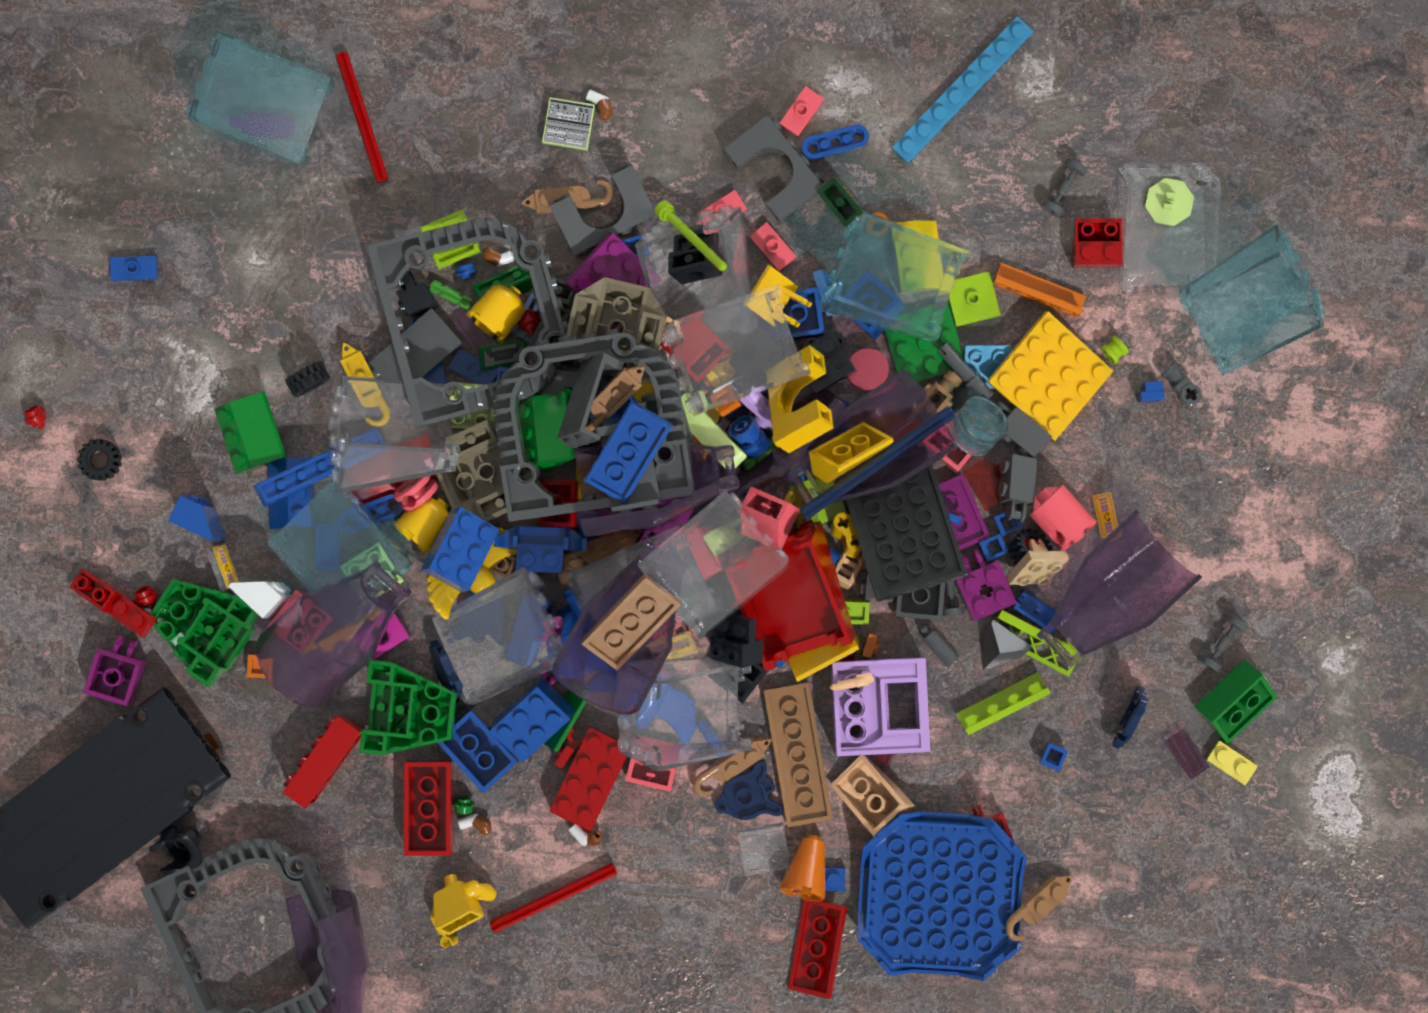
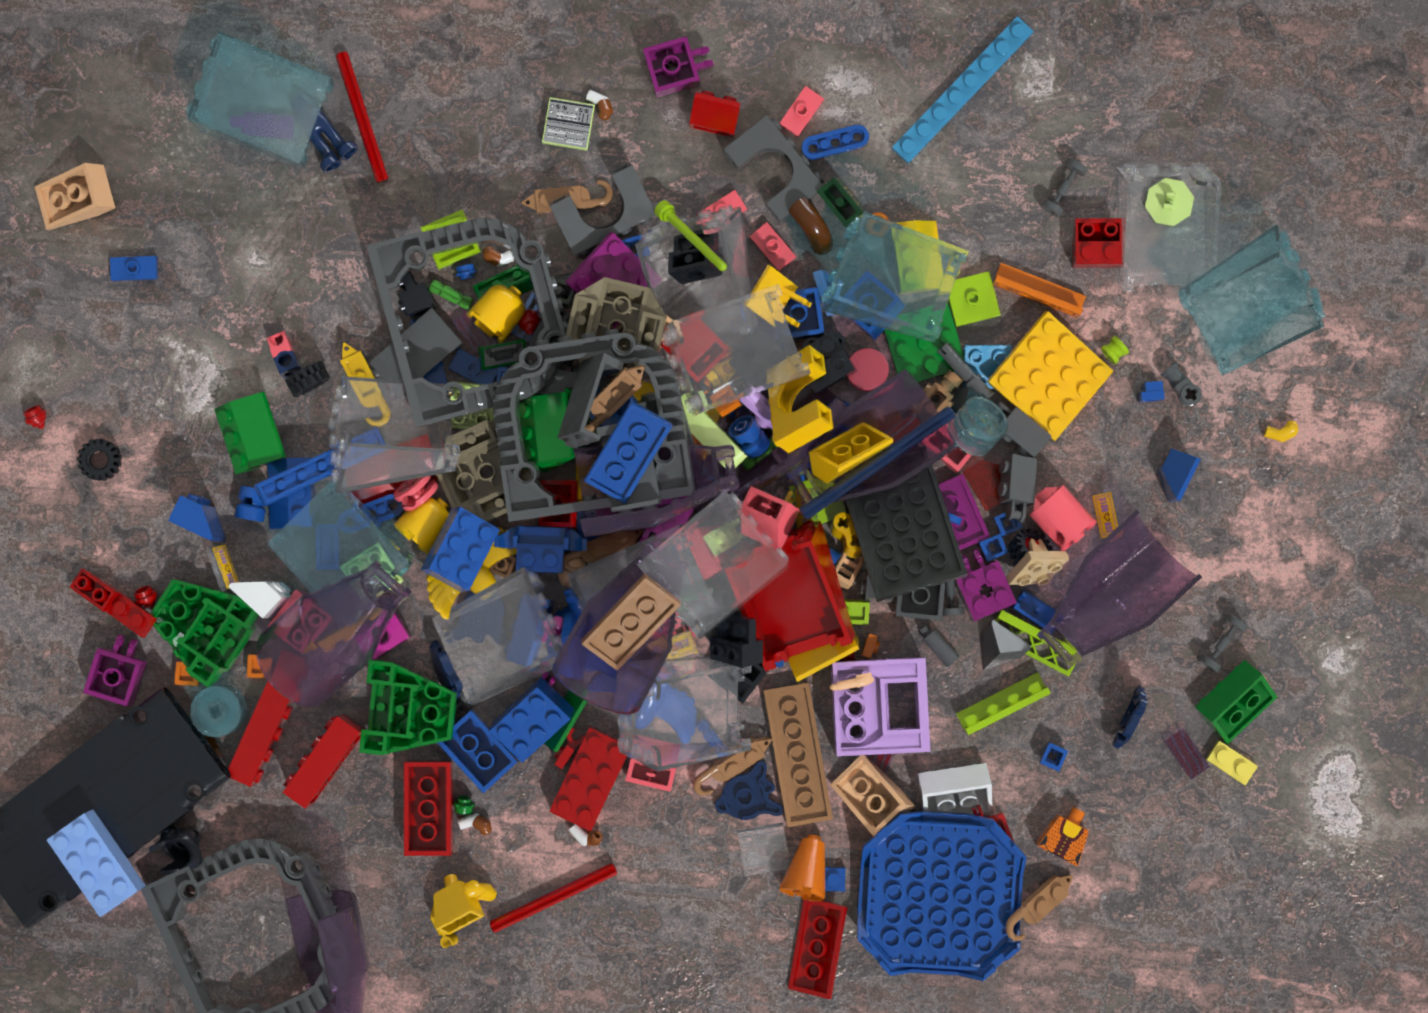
none -> light nougat slope [35,163,115,230]
none -> light blue brick [47,810,146,917]
none -> orange plate [174,661,199,686]
none -> clear light blue wheel [190,685,247,737]
none -> red brick [228,648,312,787]
none -> blue wheel [234,485,266,522]
none -> leg [267,331,302,379]
none -> dark blue piece [289,94,358,173]
none -> magenta hinge [643,37,714,98]
none -> red slope [689,91,741,138]
none -> reddish brown cylinder [789,197,833,255]
none -> white slope [918,763,993,815]
none -> torso [1035,807,1089,866]
none -> blue slope [1157,448,1201,503]
none -> yellow arm [1263,421,1299,442]

